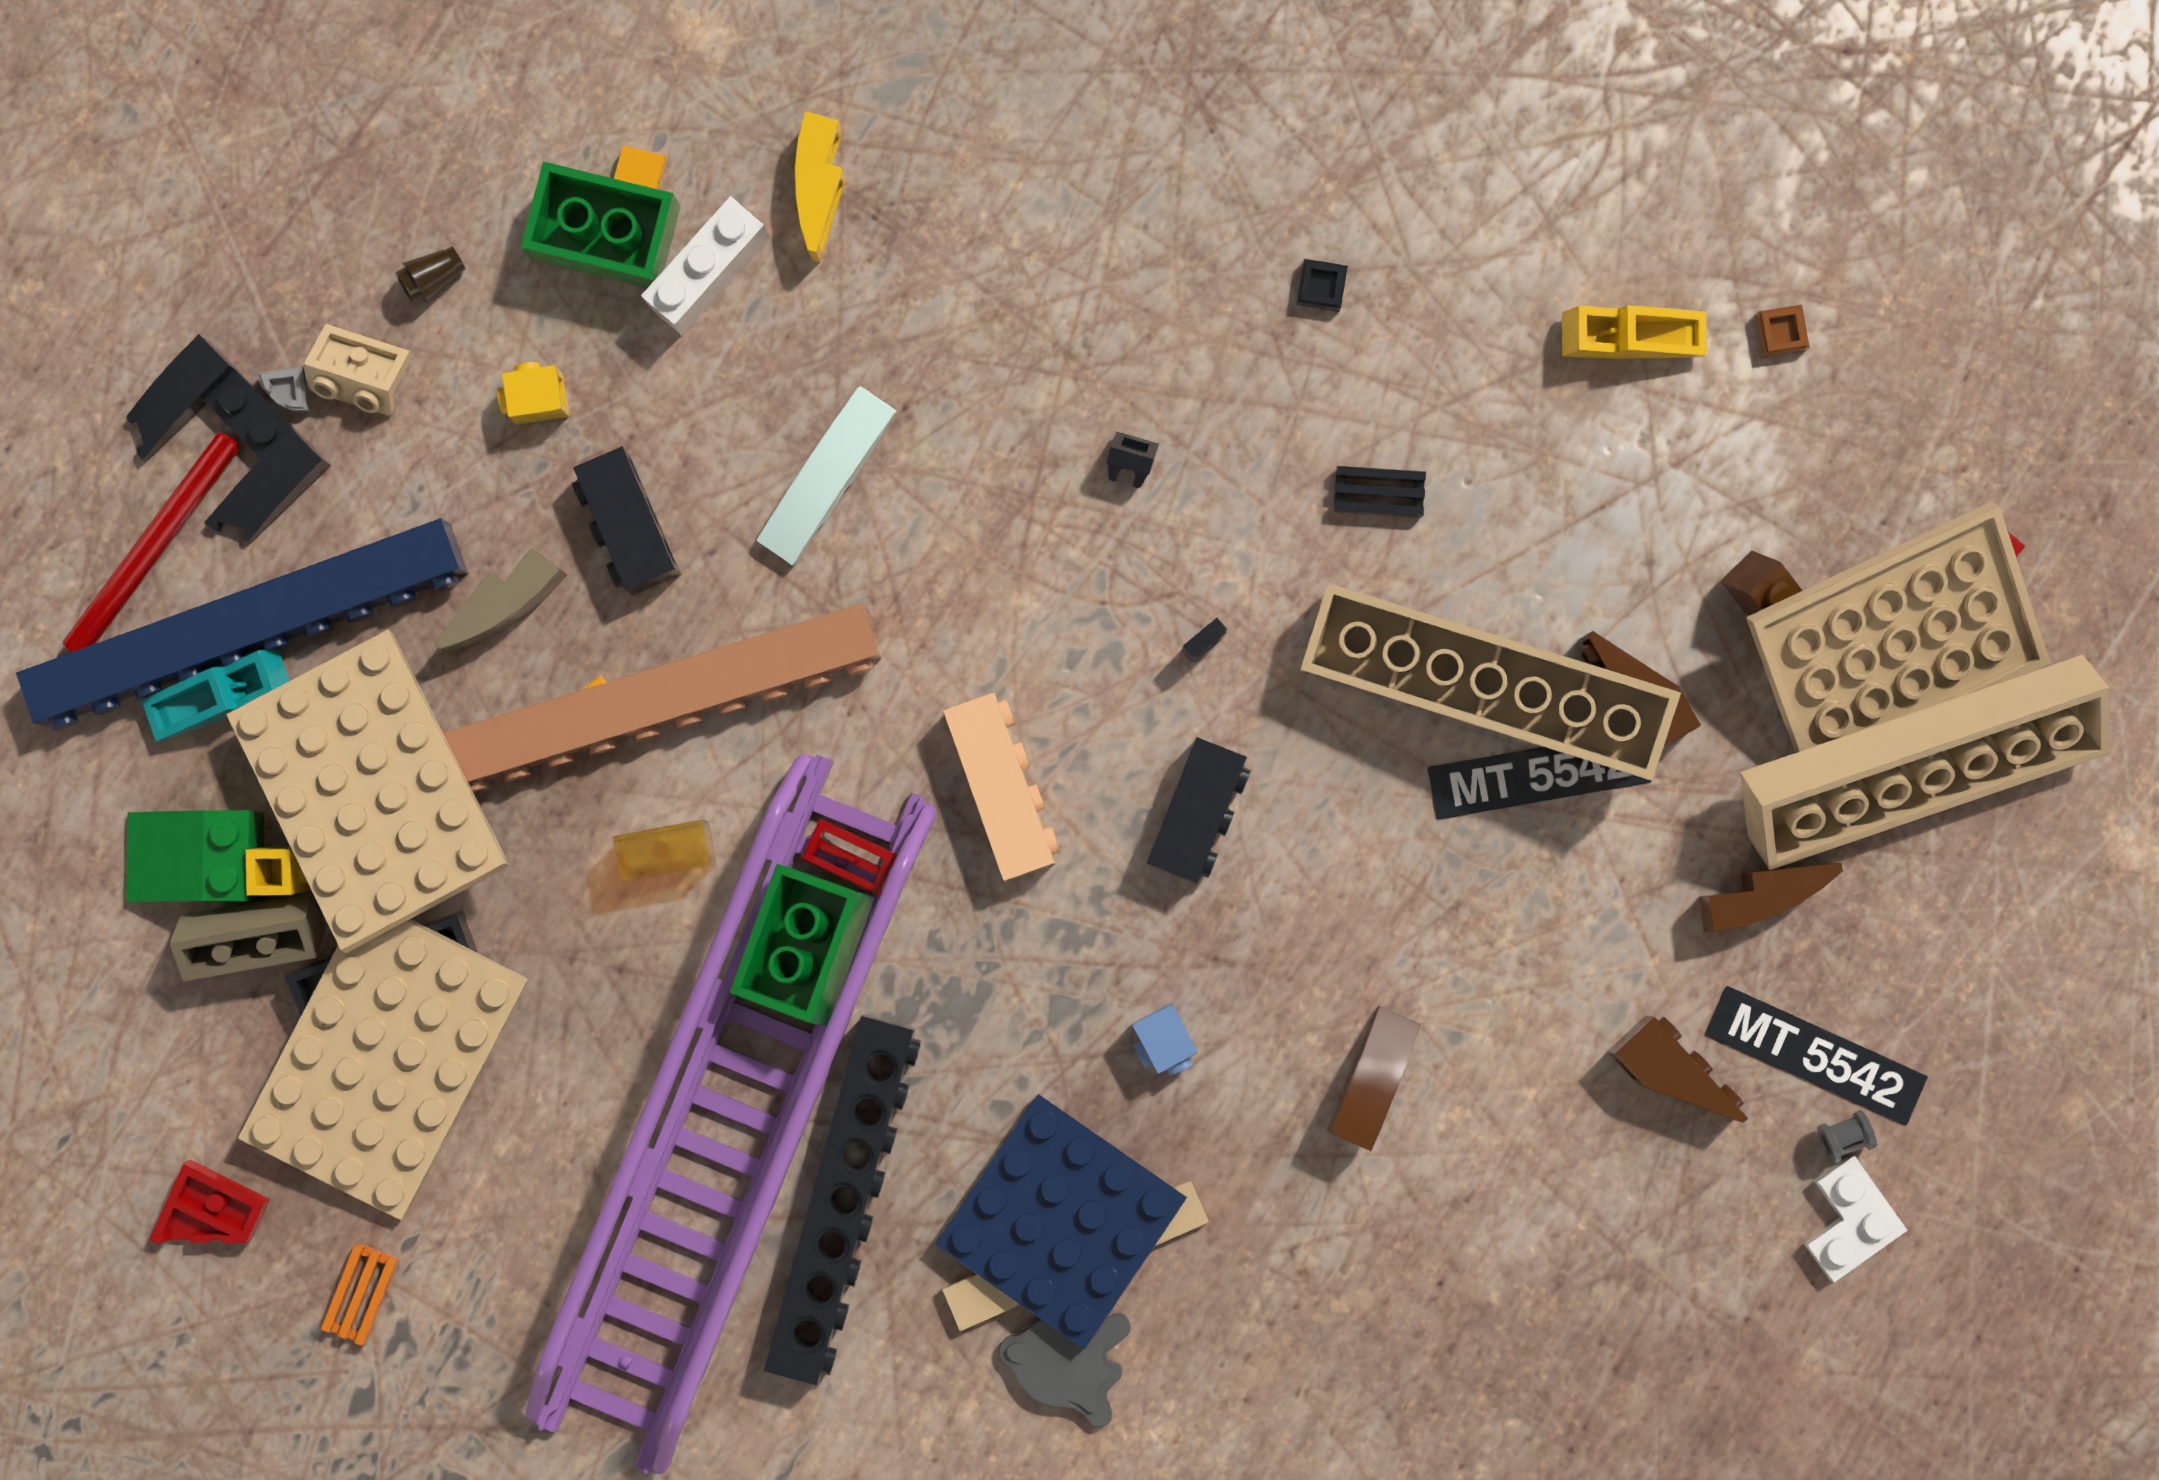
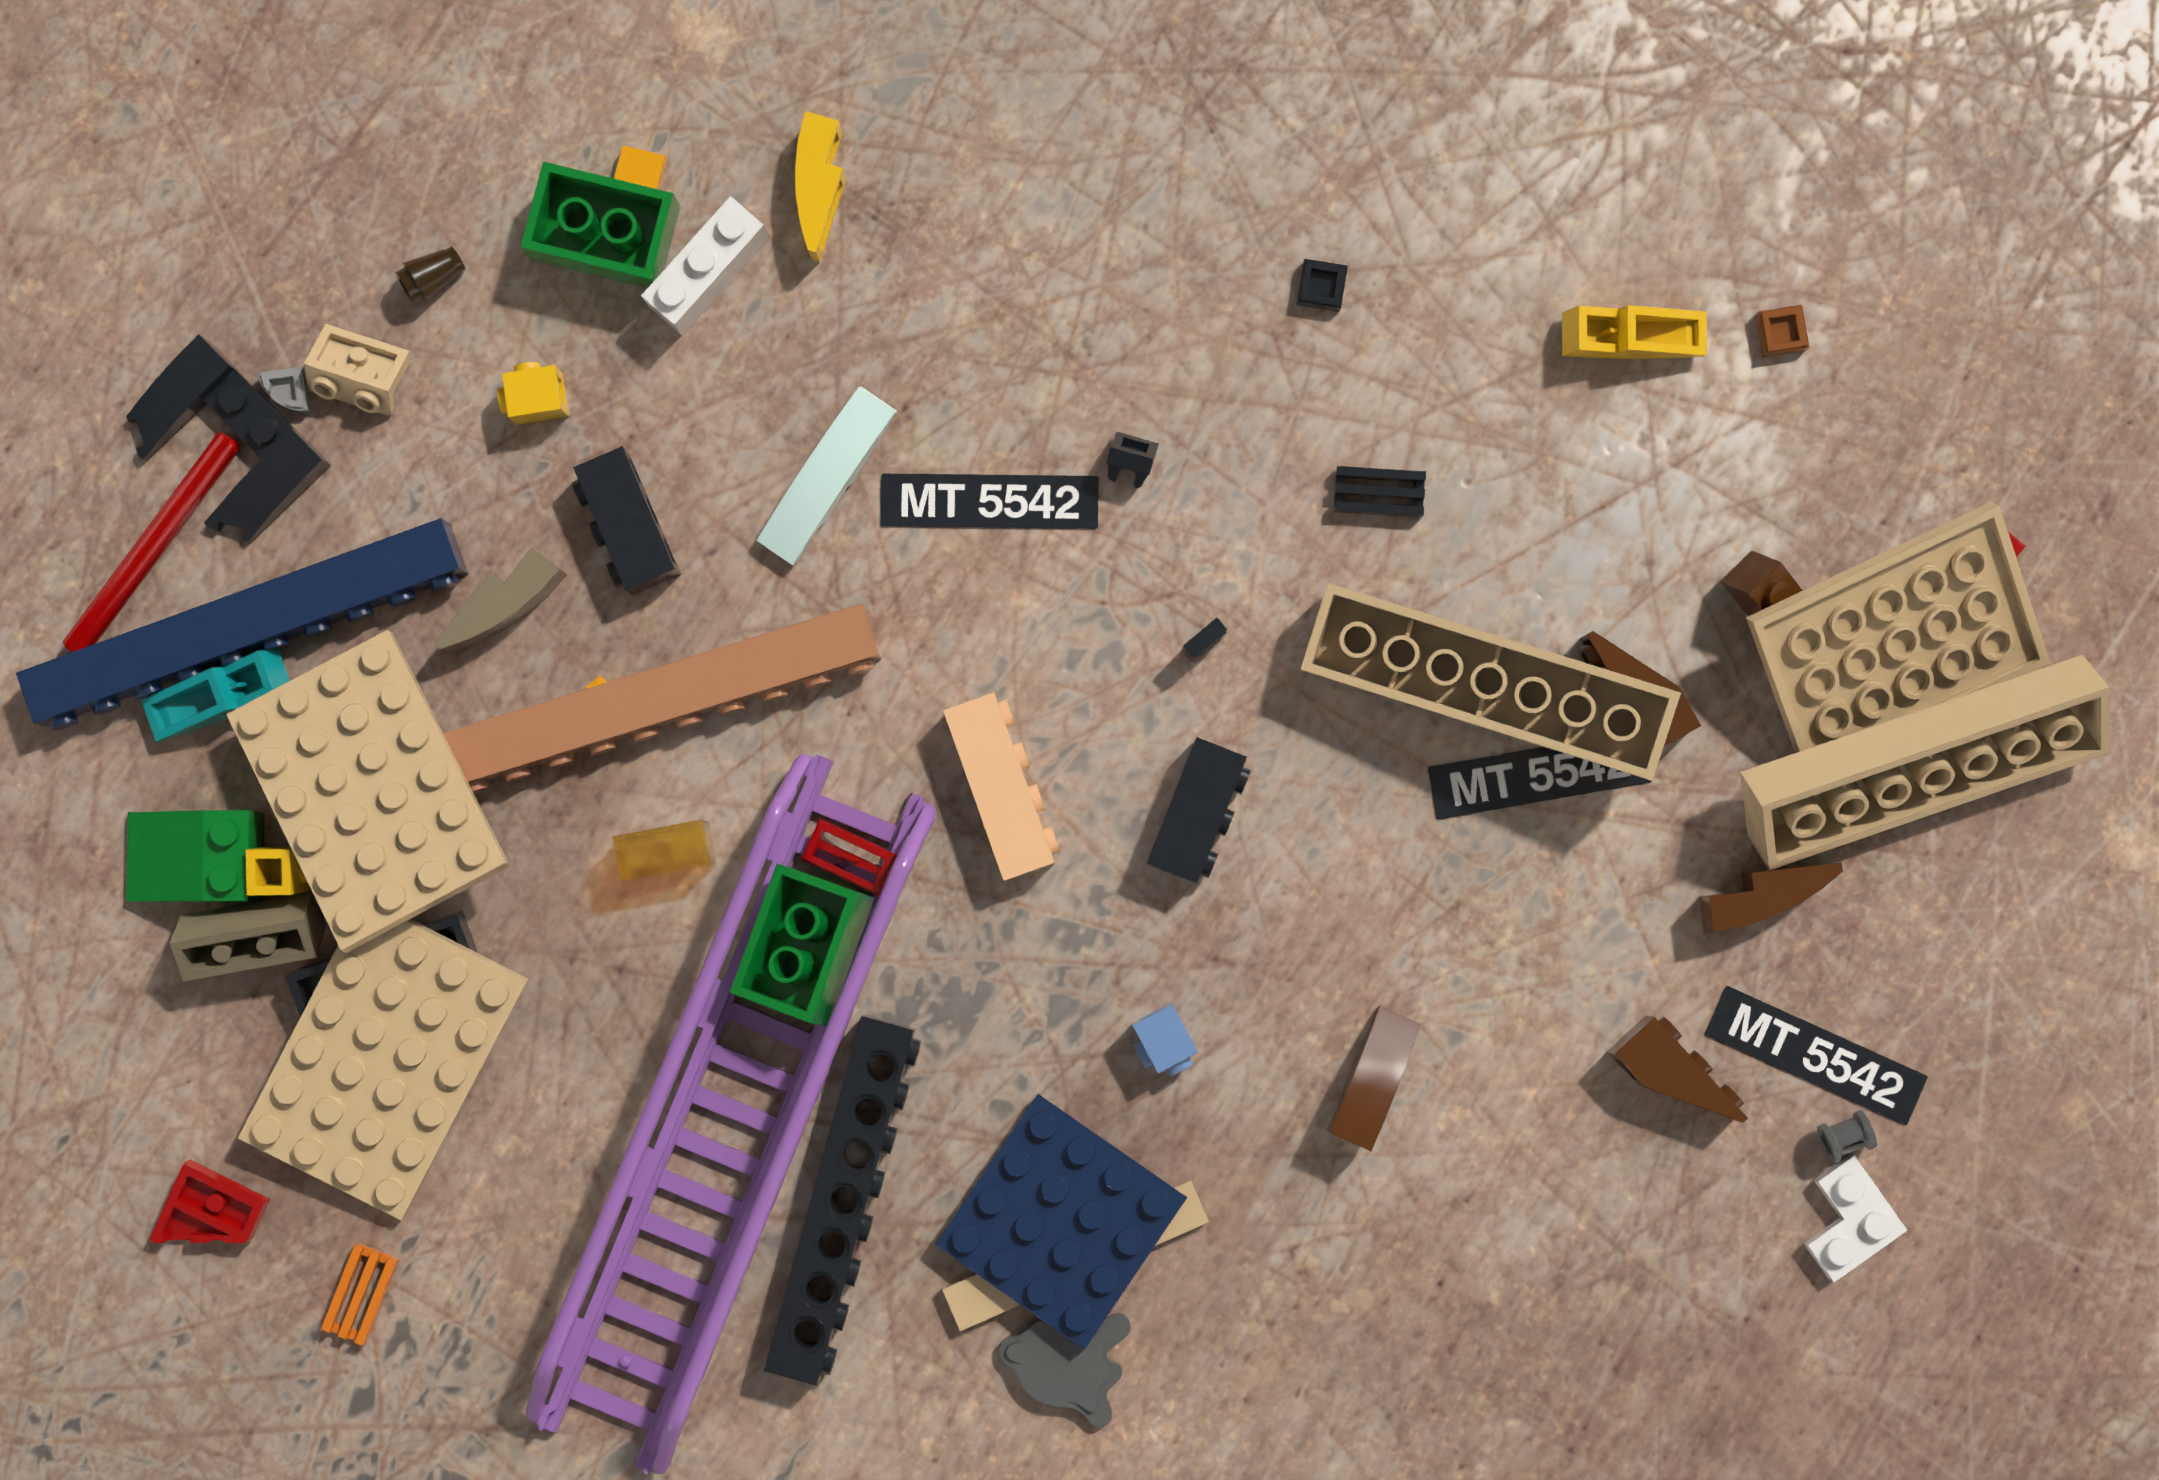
none -> black sticker [881,473,1099,529]

